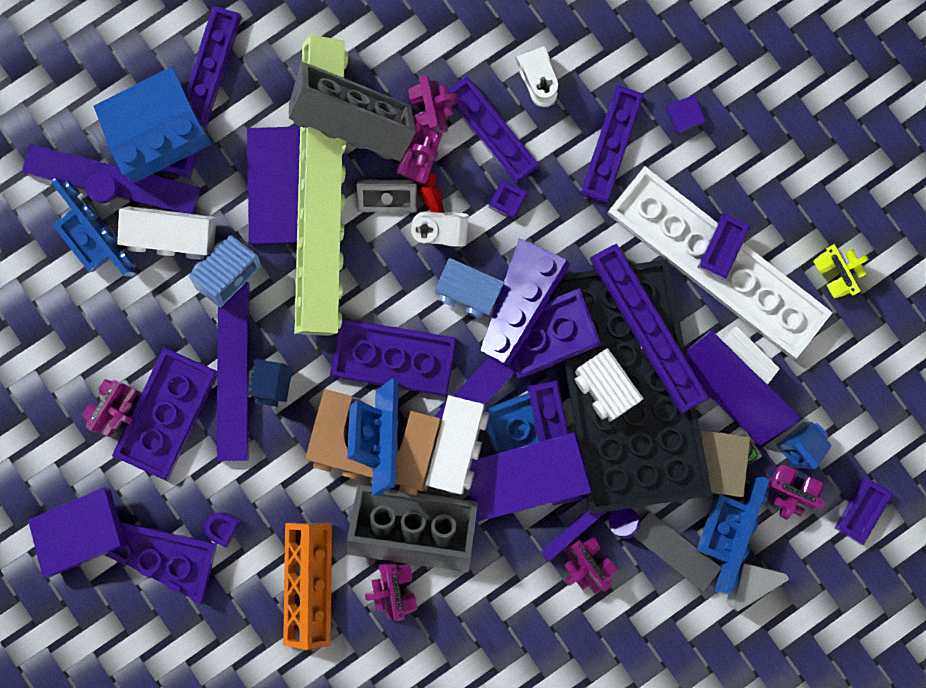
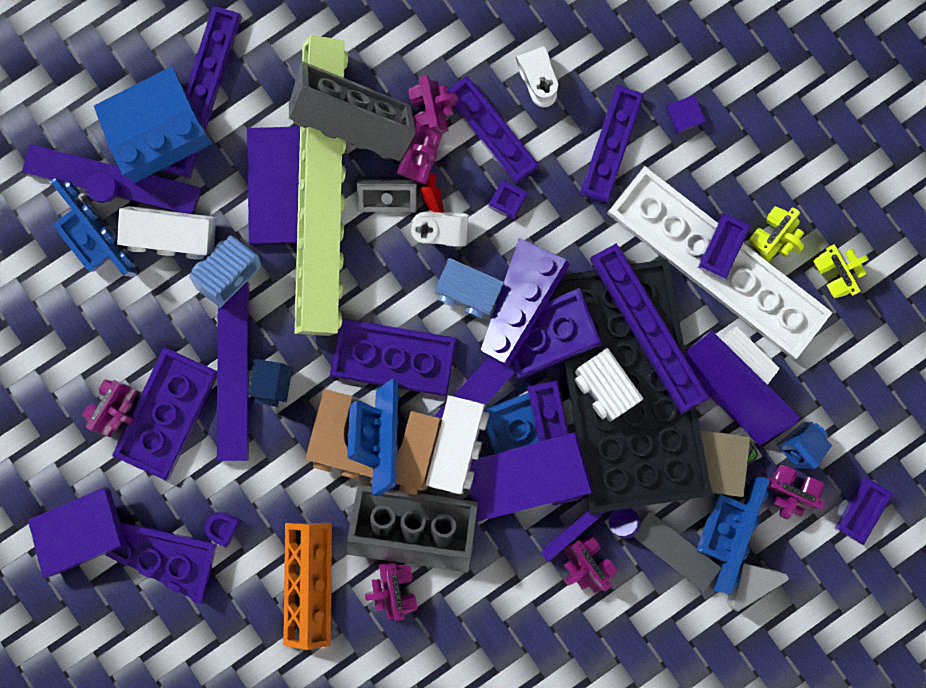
none -> neon yellow hips [750,206,804,263]

